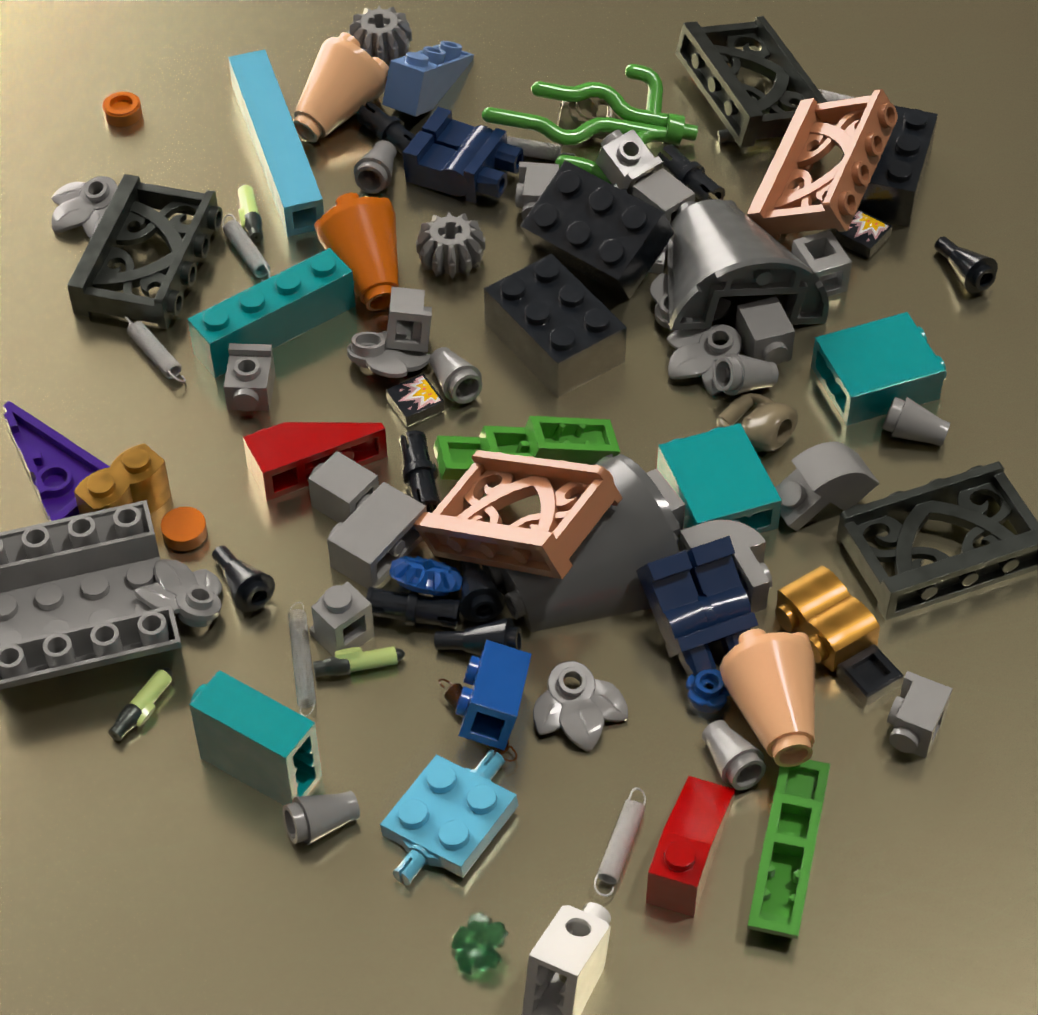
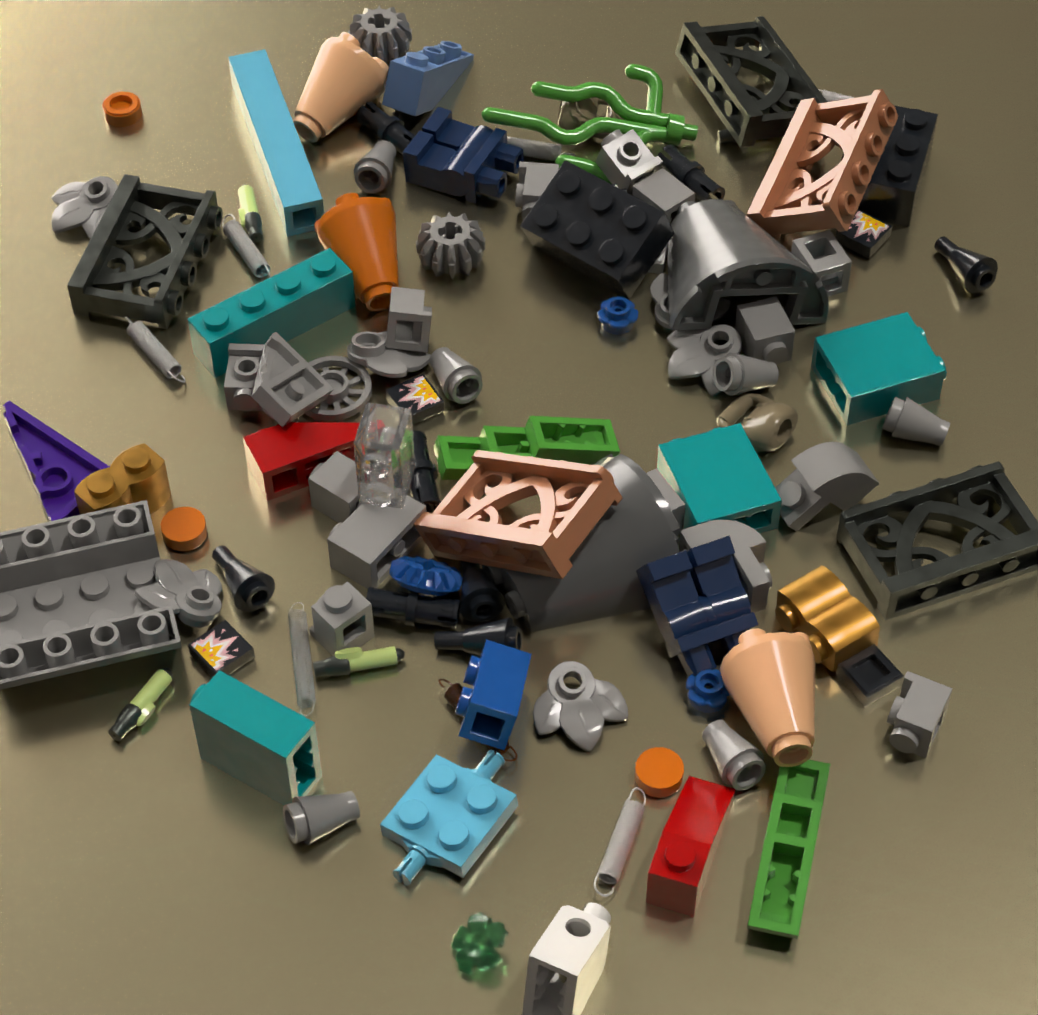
black brick [484,254,627,398] -> none
none -> black tile [188,620,255,678]
none -> light grey wing [251,332,334,427]
none -> light grey wheel [304,356,372,422]
none -> clear brick [353,402,415,509]
none -> blue plate [597,297,639,335]
none -> orange tile [635,747,684,798]

